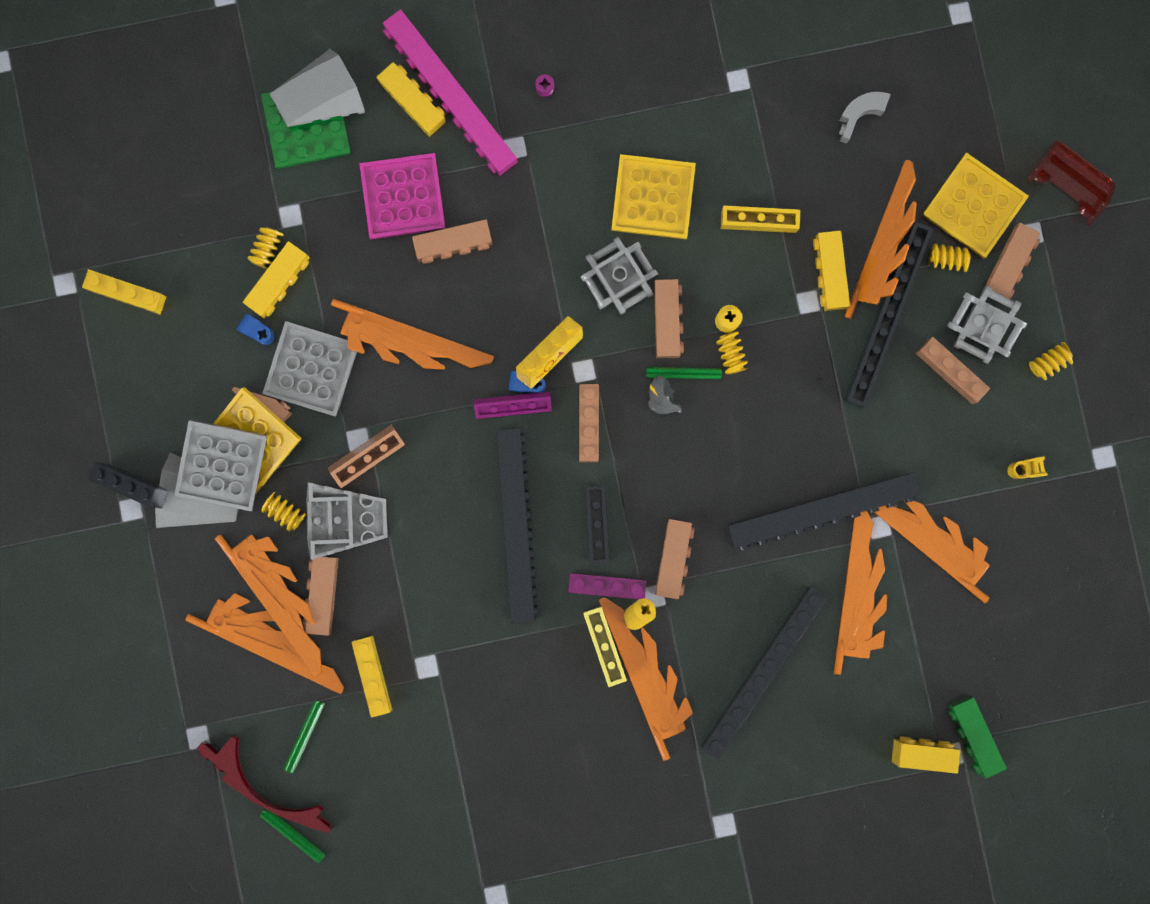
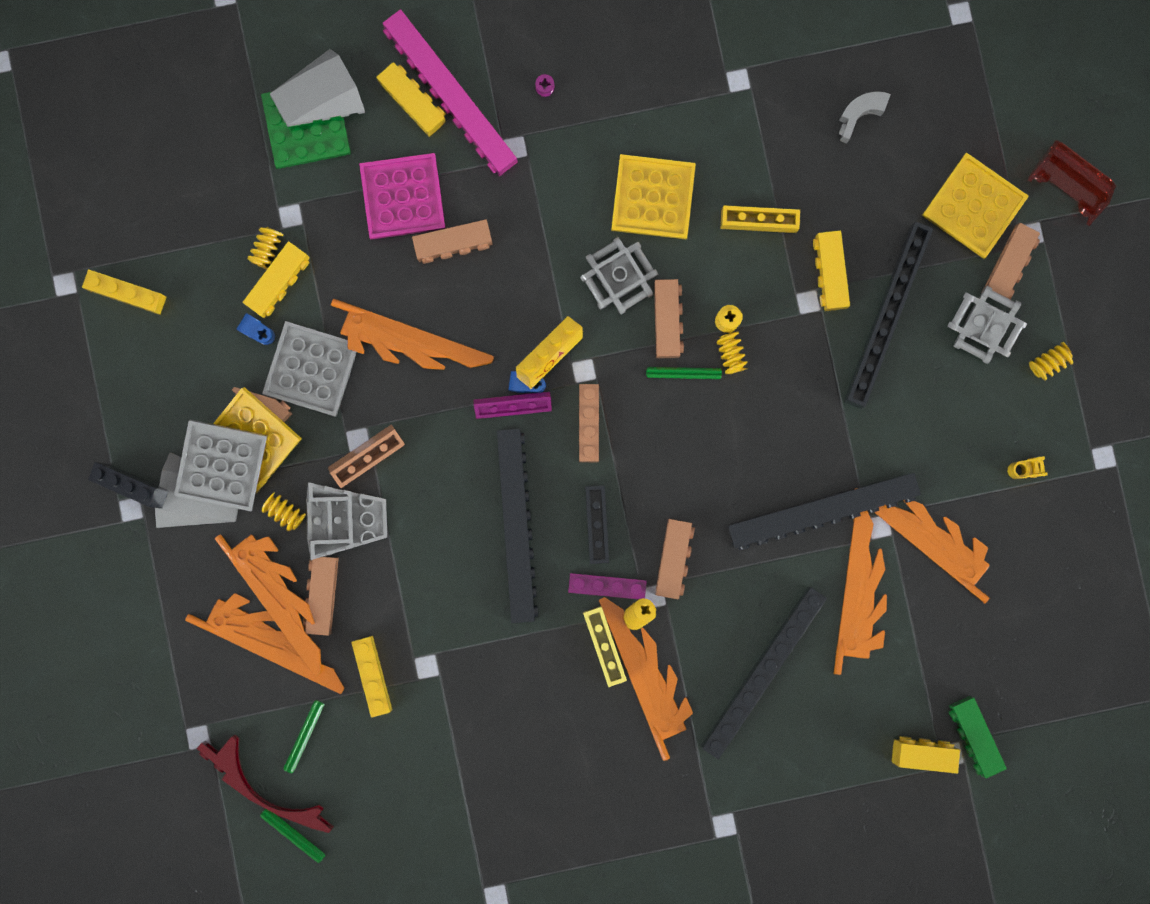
dark grey hair [648,375,682,414] -> none
orange animal [844,160,916,319] -> none
nougat brick [915,337,990,404] -> none
yellow piece [928,243,971,272] -> none

